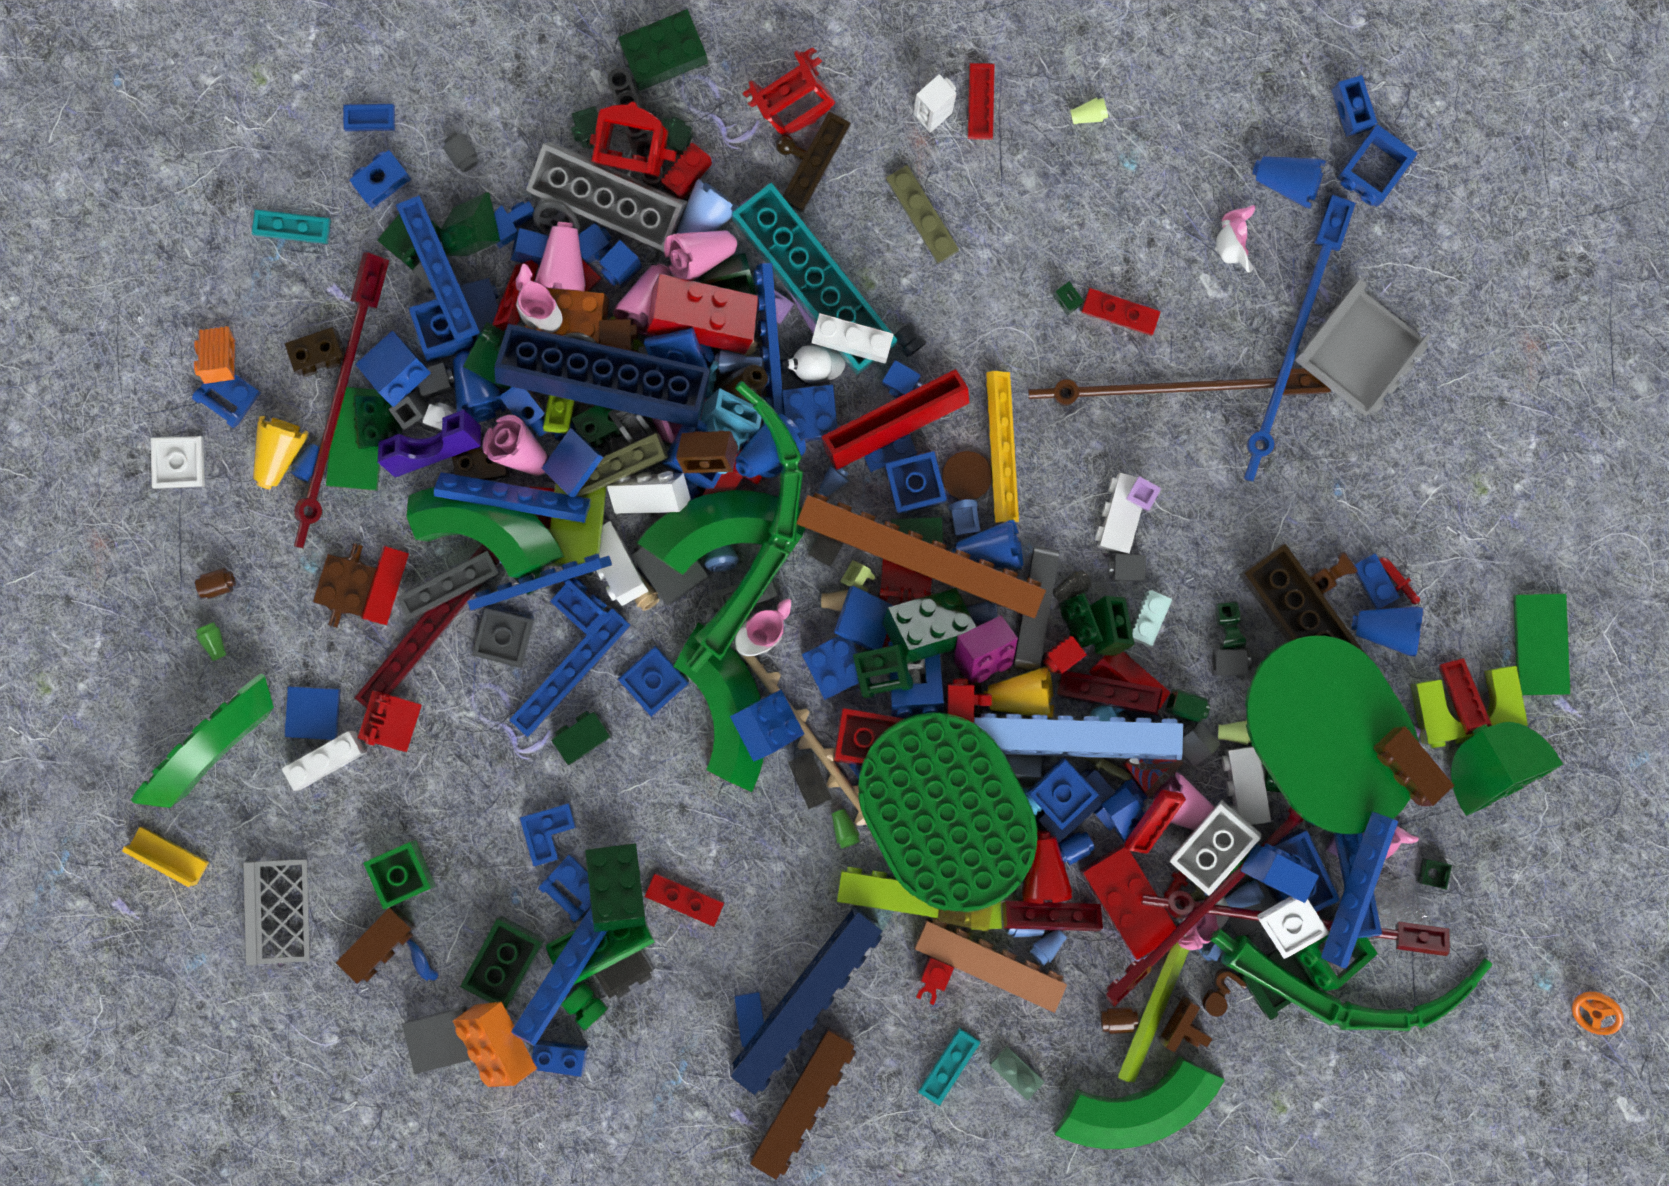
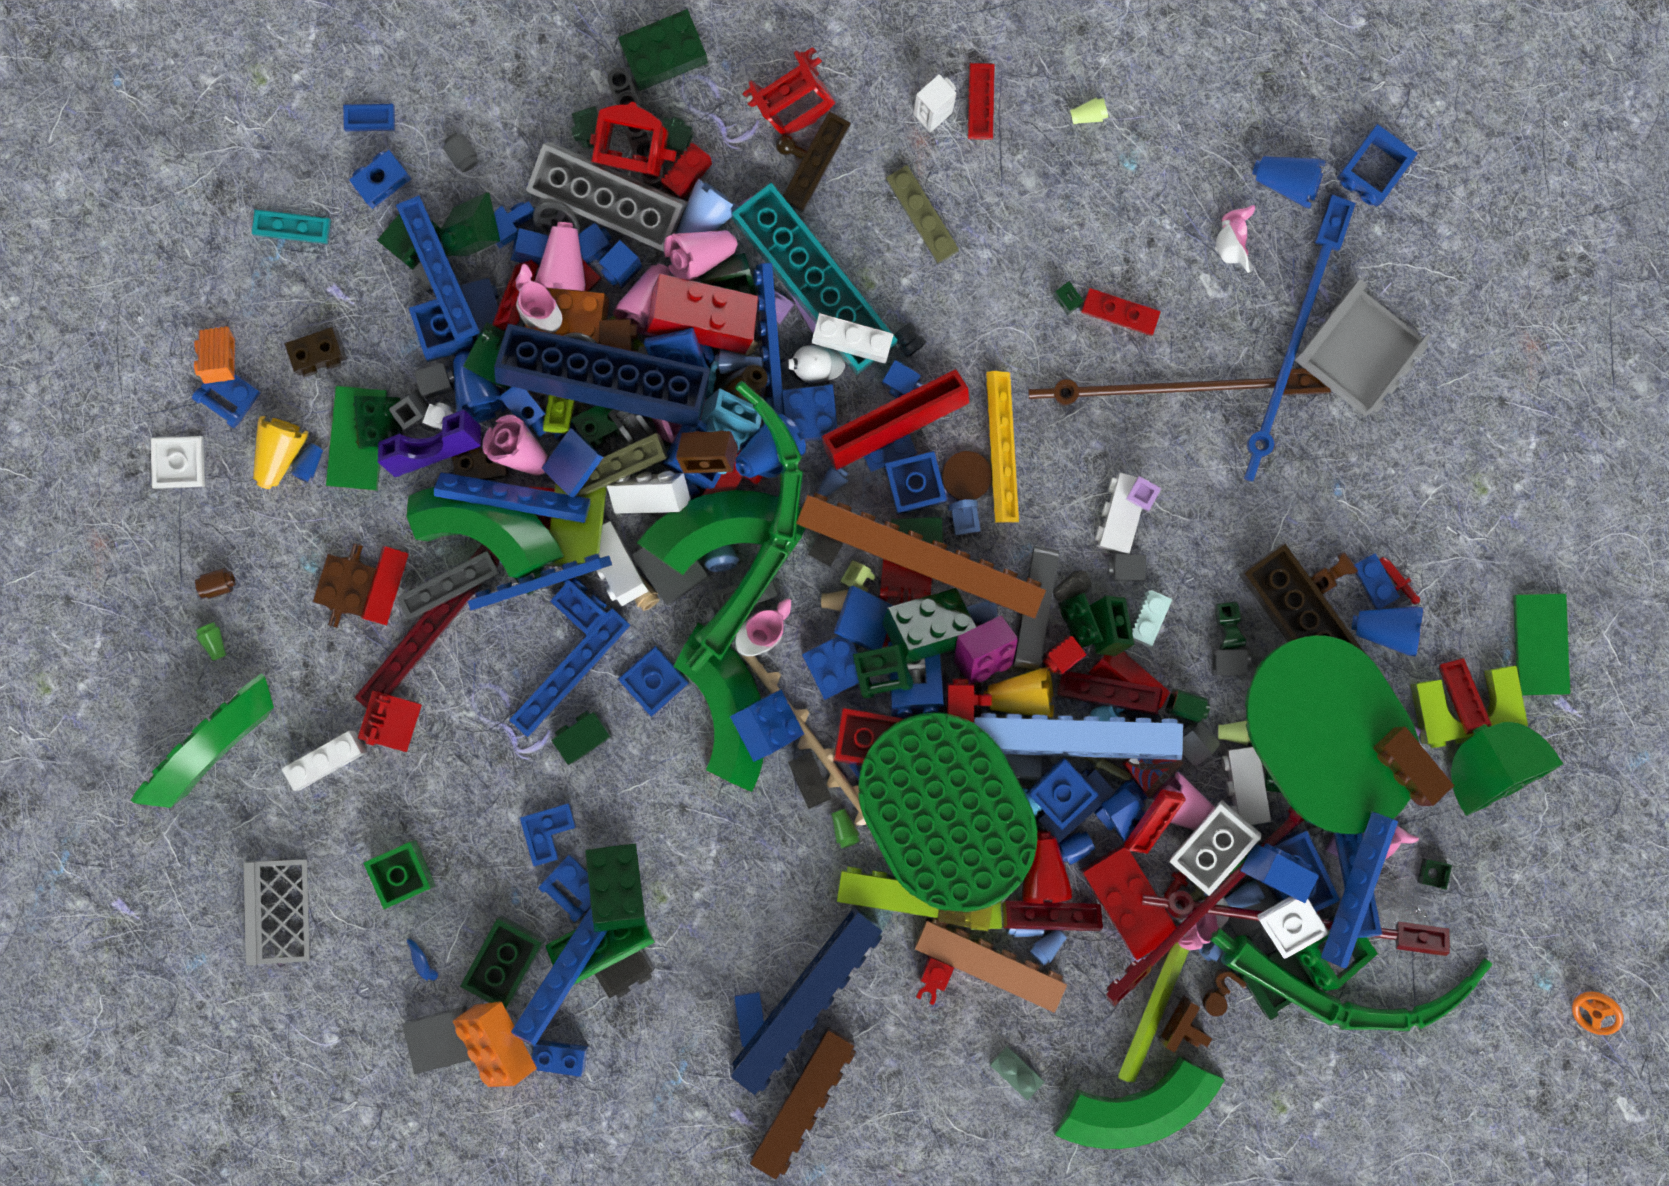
yellow panel [122,826,209,887] -> none
blue tile [285,687,340,740] -> none
dark red bar [294,252,390,549] -> none
reddish brown brick [335,905,416,984] -> none
blue brick [355,330,431,407] -> none
dark grey tile [472,607,534,668] -> none
green wheel [561,982,609,1031] -> none
red plate [645,873,724,927] -> none
teal tile [918,1027,981,1106] -> none
blue cone [952,520,1024,570] -> none
reddish brown brick [1101,1007,1138,1034] -> none
blue brick [1331,75,1377,137] -> none

